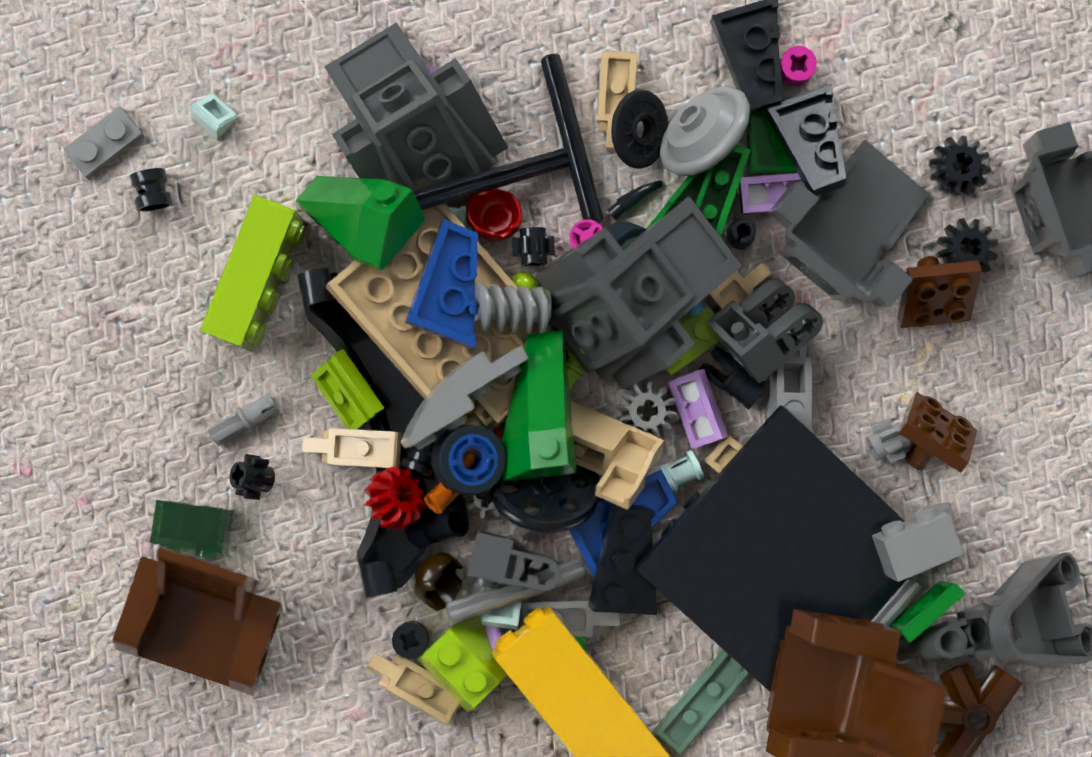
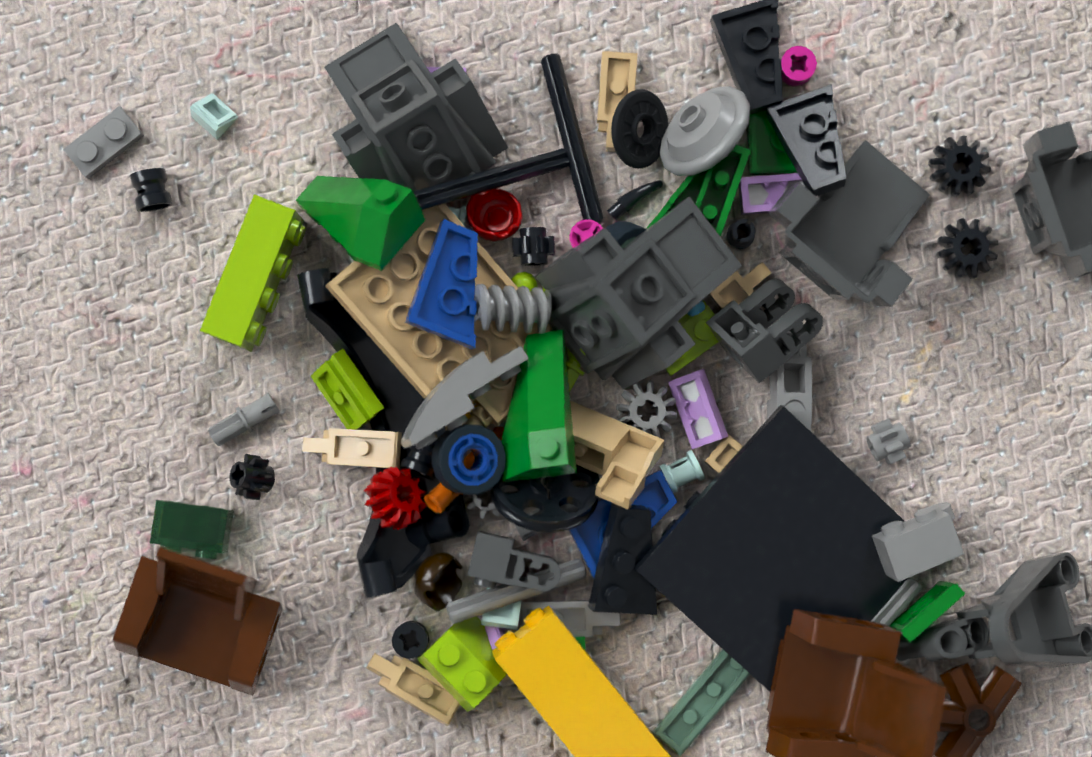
black hinge [698,346,768,410] -> none
reddish brown plate [897,256,982,328] -> none
reddish brown plate [899,392,977,473] -> none

